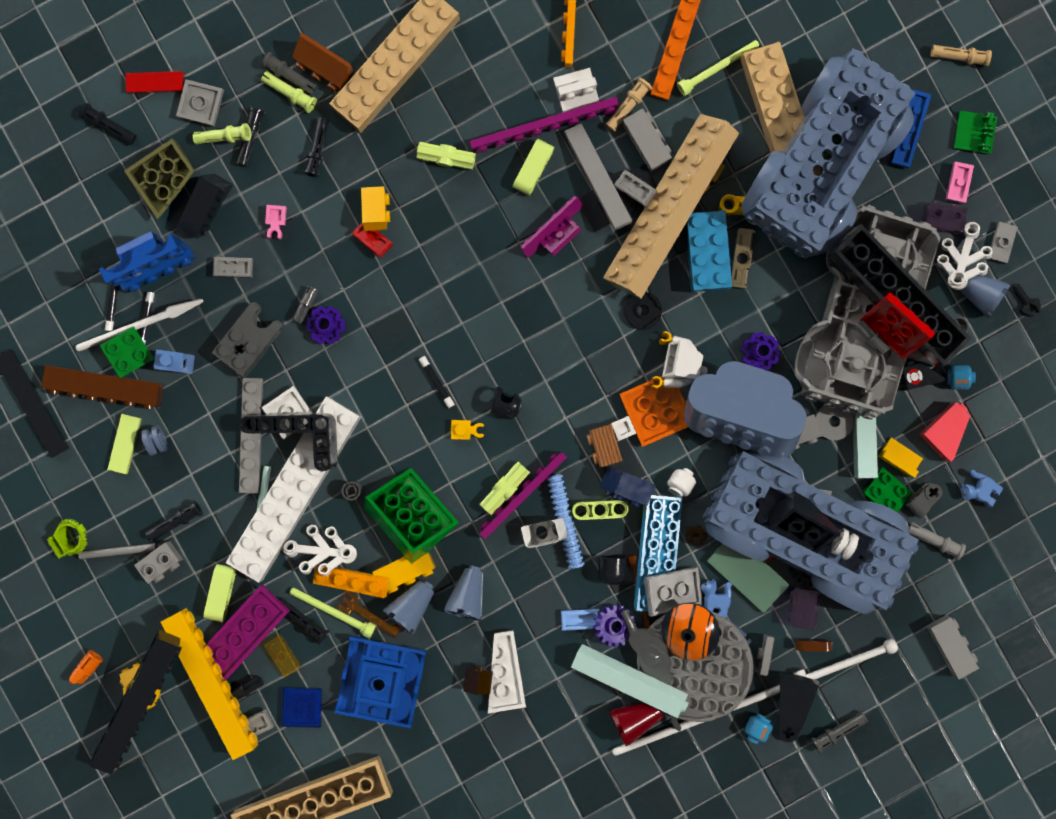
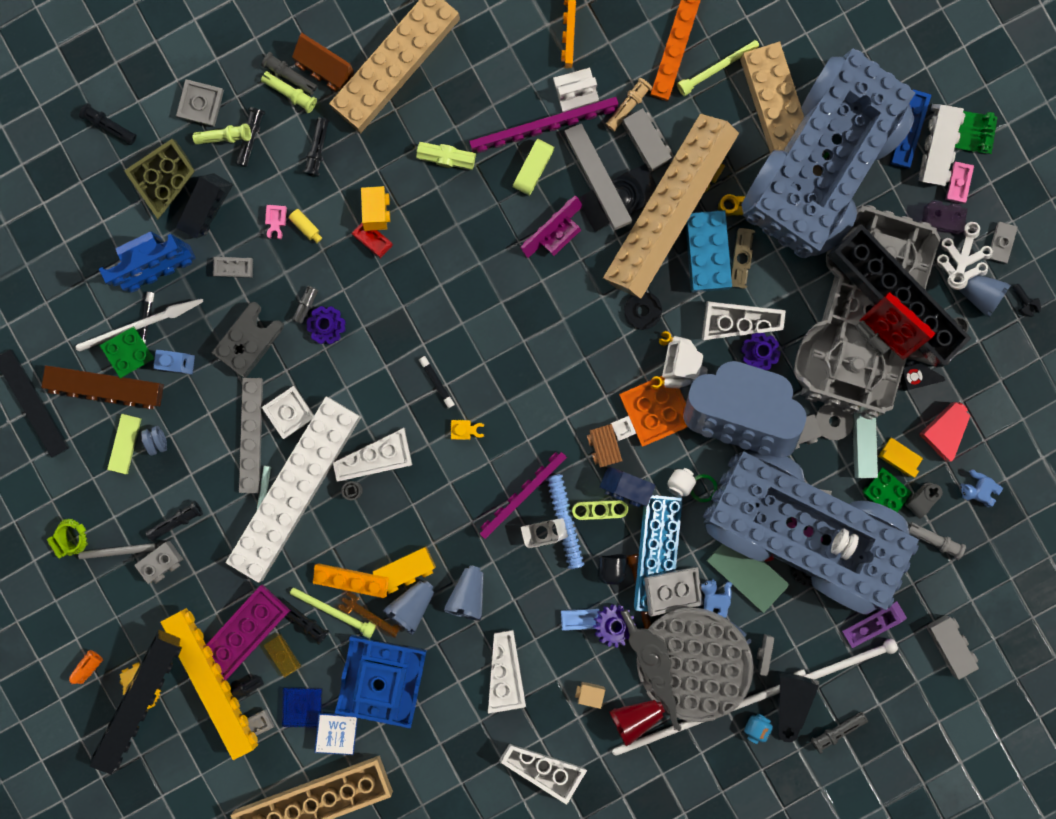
black bar [105,285,119,331] -> none
red tile [126,71,184,94] -> none
yellowish green beam [204,564,236,622] -> none
black beam [240,413,338,472] -> none
white plant [283,525,357,576] -> none
green slope [364,468,459,564] -> none
dark brown brick [463,665,493,695] -> none
yellowish green piece [480,462,530,515] -> none
black helmet [490,387,522,420] -> none
light aqua brick [571,644,689,718] -> none
light grey plate [614,170,657,207] -> none
orange dish [661,603,720,660] -> none
dark brown plant [685,524,708,545] -> none
black slope [769,491,841,553] -> none
clear purple brick [788,586,820,630] -> none
reddish brown beam [796,639,832,652] -> none
tan pin [930,44,992,67] -> none
dark azure head [946,365,976,390] -> none
none -> light yellow cylinder [289,209,322,243]
none -> white tile [314,713,357,755]
none -> white wing [333,428,412,482]
none -> white wedge [499,744,587,805]
none -> tan brick [575,682,605,709]
none -> green piece [690,474,718,502]
none -> white wedge [702,301,786,340]
none -> medium lavender slope [842,601,907,648]
none -> white wedge [918,104,965,186]

